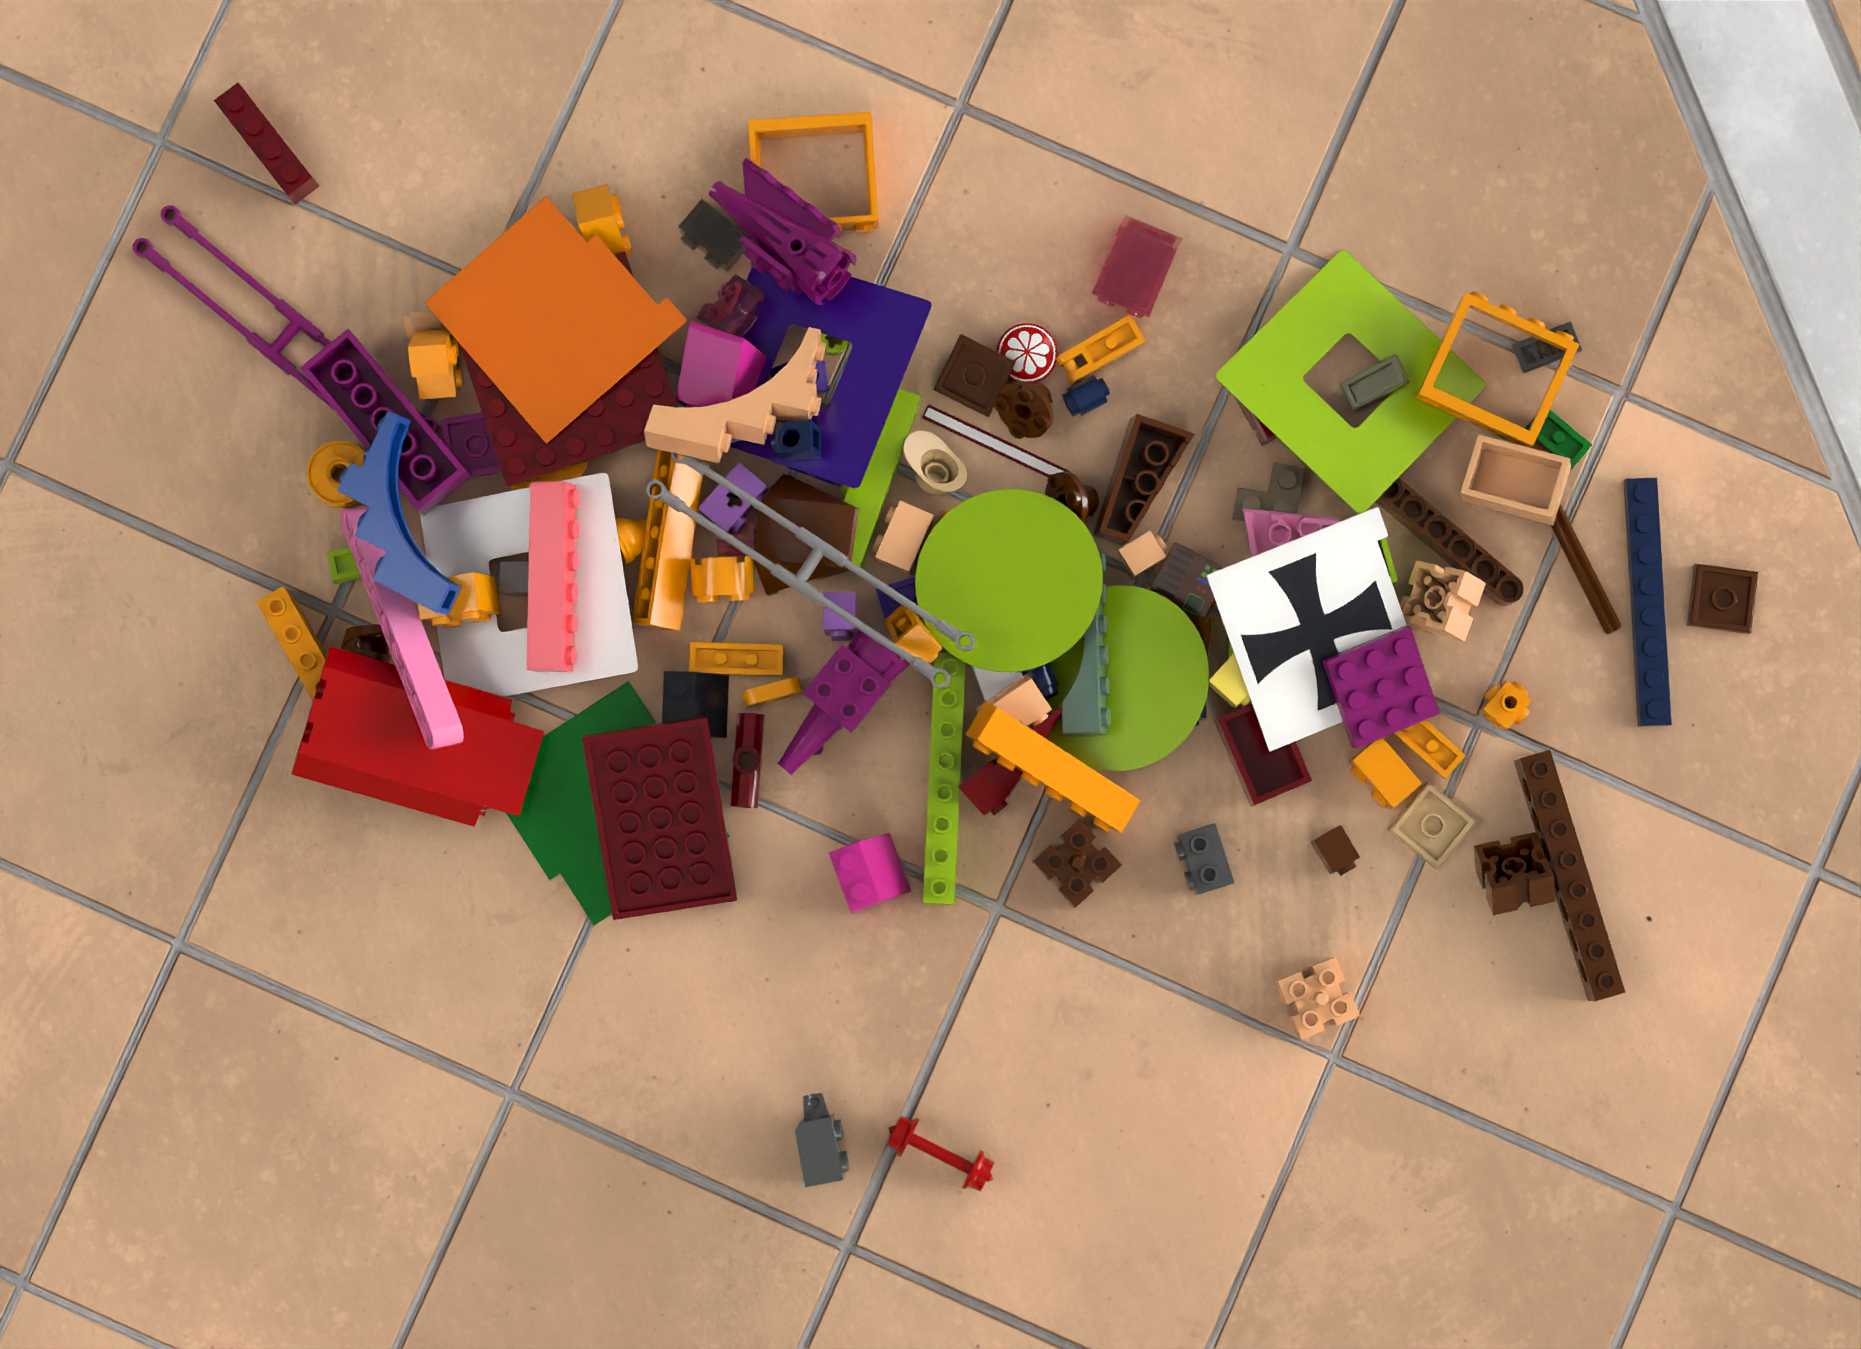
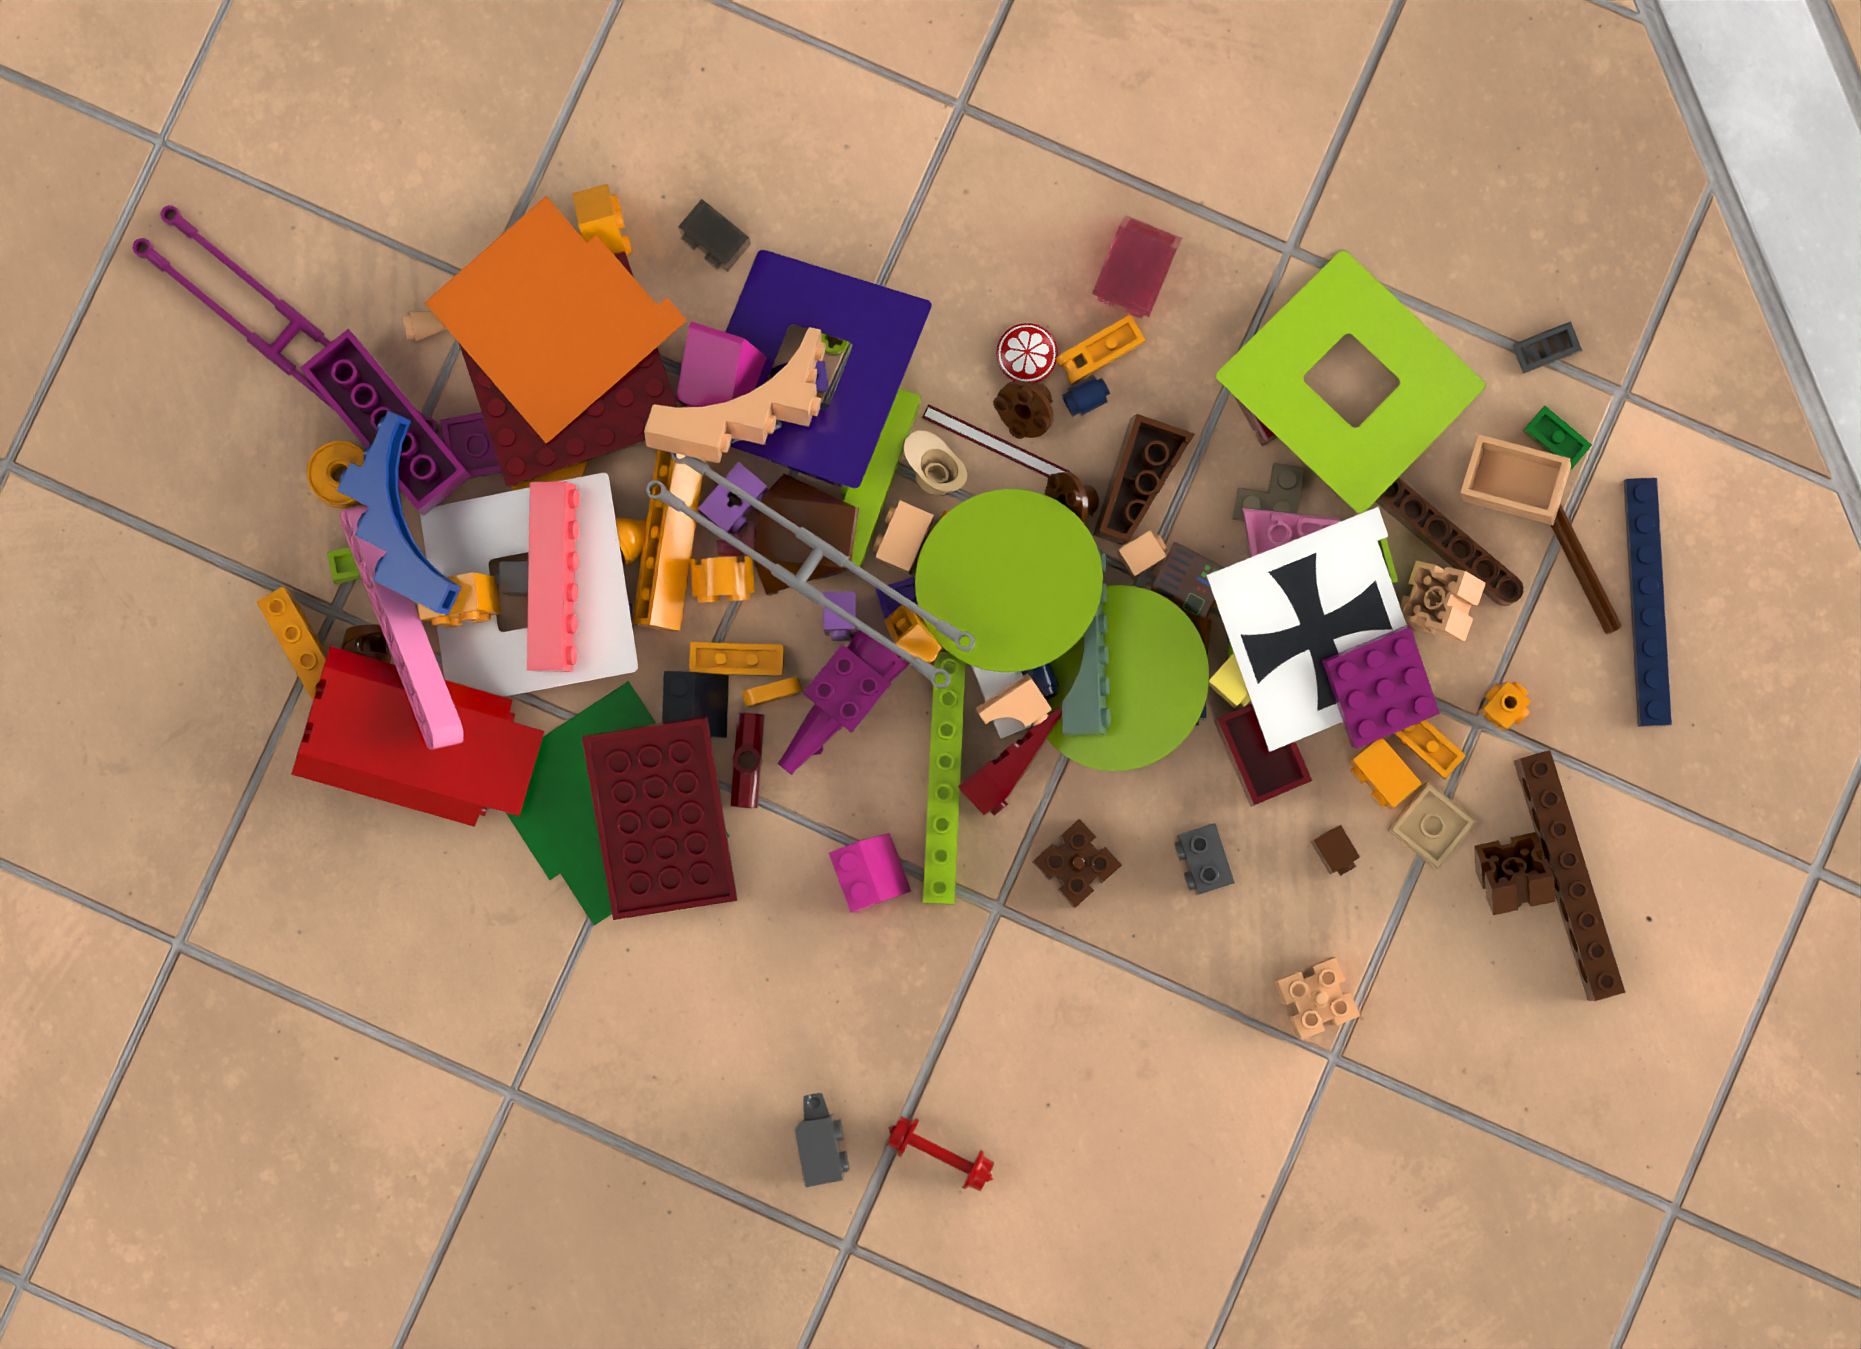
dark red brick [214,82,319,205] -> none
light orange brick [408,329,464,399] -> none
clear pink cylinder [696,274,764,337] -> none
magenta piece [709,158,856,306] -> none
light orange window [748,112,879,233] -> none
dark blue brick [771,420,821,462] -> none
reddish brown tile [933,334,1017,417] -> none
light orange brick [965,702,1141,833] -> none
olive tile [1340,354,1410,412] -> none
light orange window [1415,292,1580,448] -> none
reddish brown tile [1687,564,1758,634] -> none

